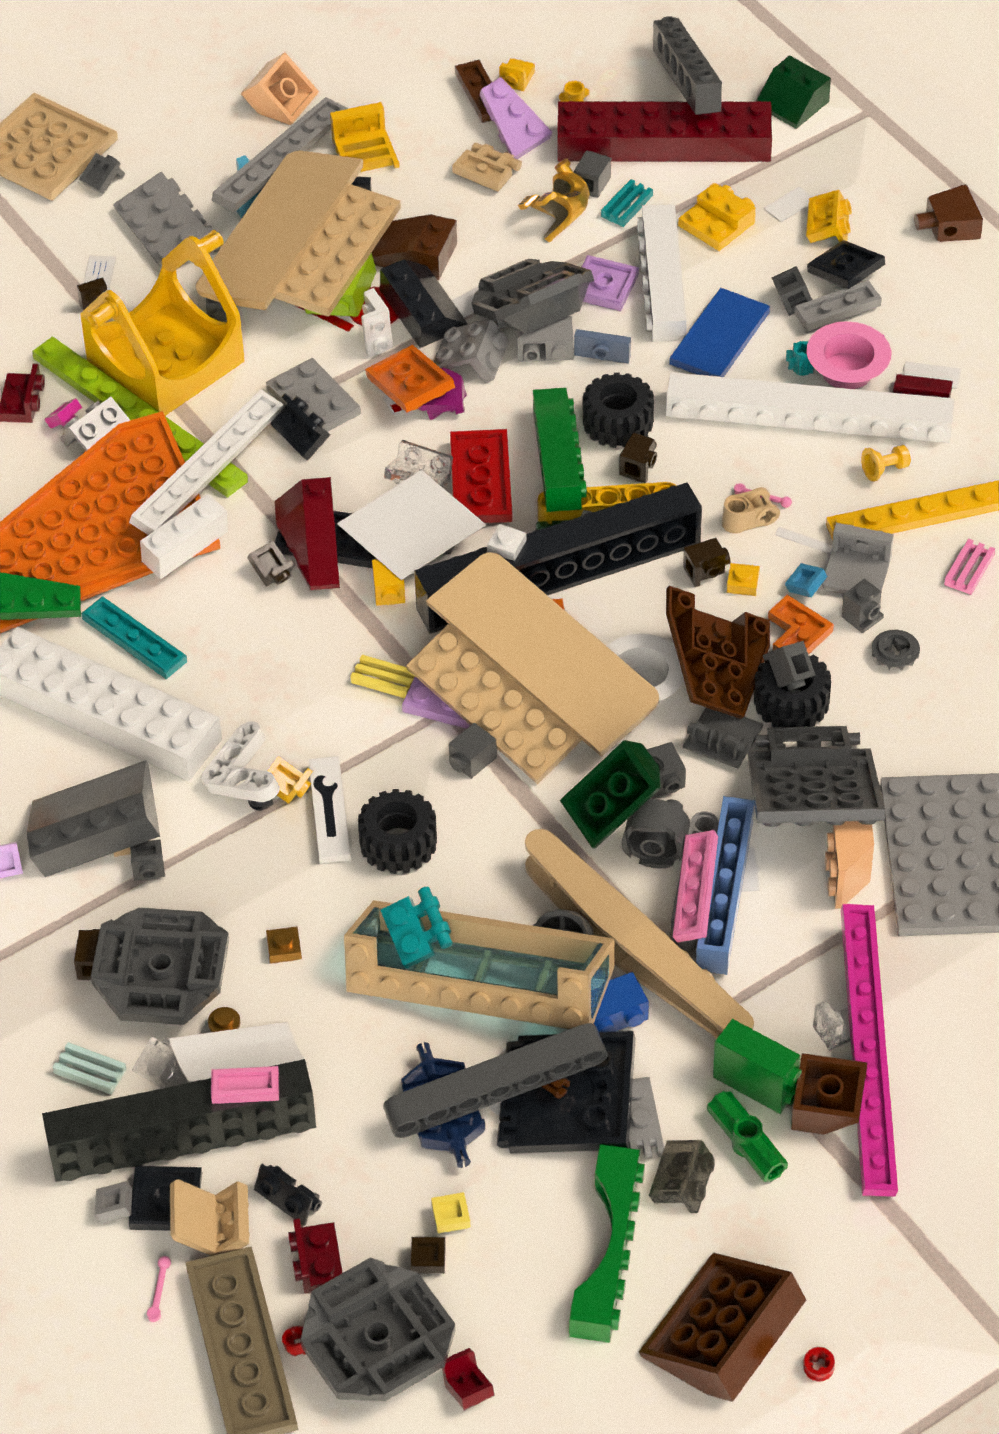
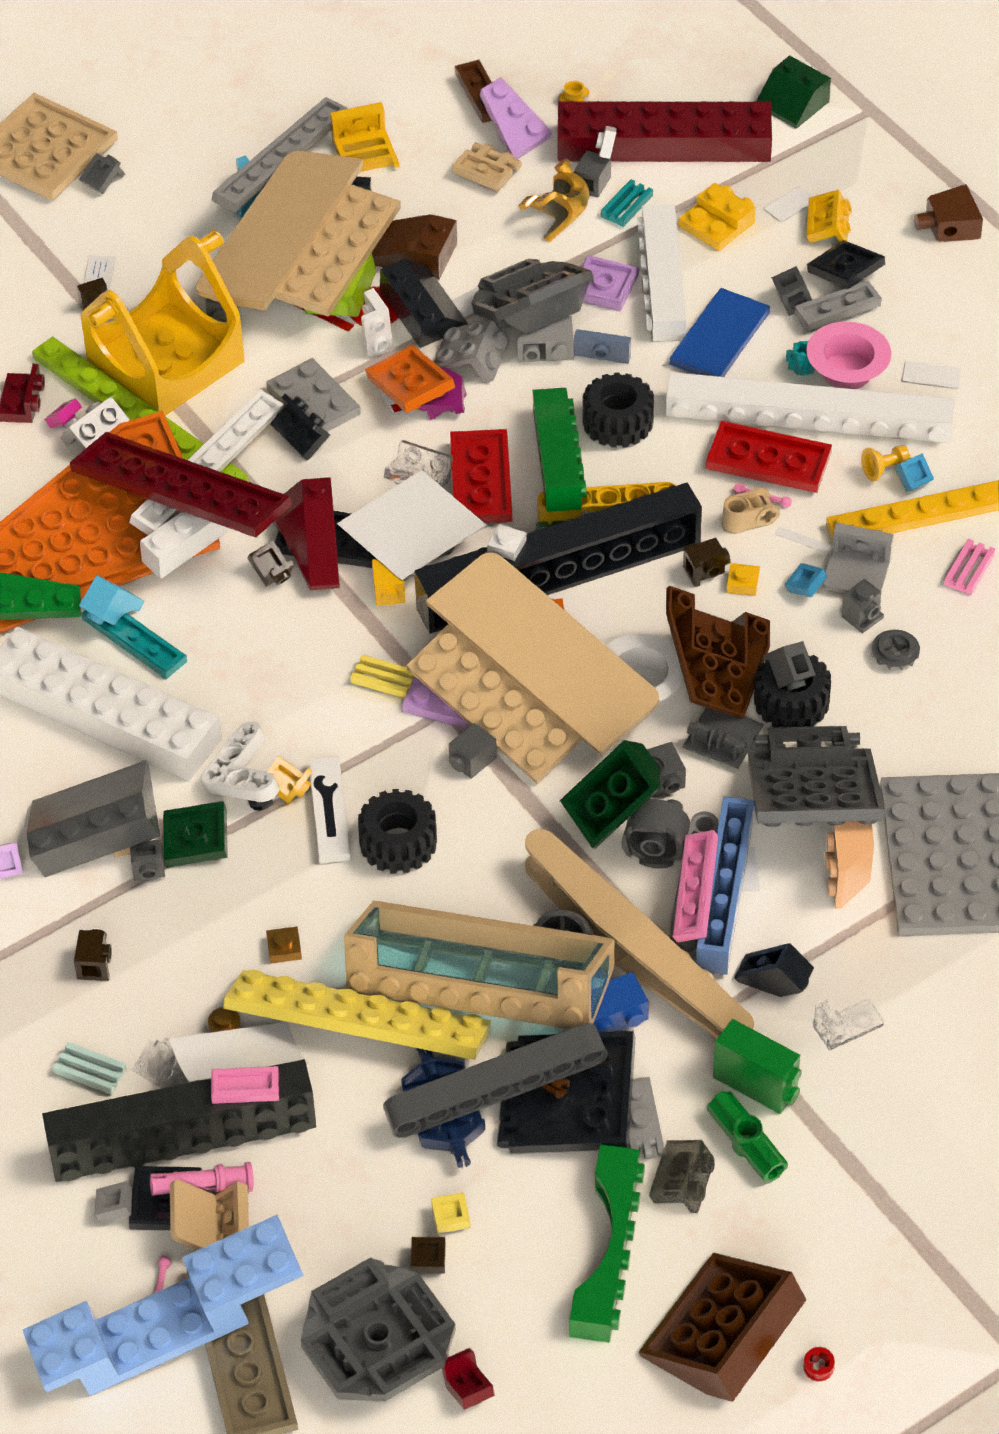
dark grey piece [91,908,229,1025] -> none
light grey bracket [112,171,220,268] -> none
light nougat slope [241,52,319,125] -> none
black hinge [254,1163,322,1226] -> none
red hinge [282,1326,306,1357] -> none
dark red bracket [288,1218,343,1294] -> none
teal plate [380,886,453,969] -> none
yellow bracket [499,58,535,91] -> none
dark brown brick [619,433,657,483] -> none
dark grey brick [653,16,722,115] -> none
orange plate [768,595,834,655] -> none
reddish brown slope [791,1053,868,1135] -> none
dark pink plate [840,904,898,1197] -> none
dark red bracket [893,374,953,398] -> none
none -> light blue bracket [22,1215,304,1396]
none -> dark red plate [70,432,291,538]
none -> medium azure arch [79,575,145,626]
none -> bright pink pin [150,1162,254,1196]
none -> dark green plate [163,801,228,868]
none -> light yellow plate [223,970,491,1060]
none -> white plate [596,126,616,159]
none -> red plate [706,421,832,493]
none -> black slope [734,943,814,997]
none -> dark azure plate [895,453,934,492]

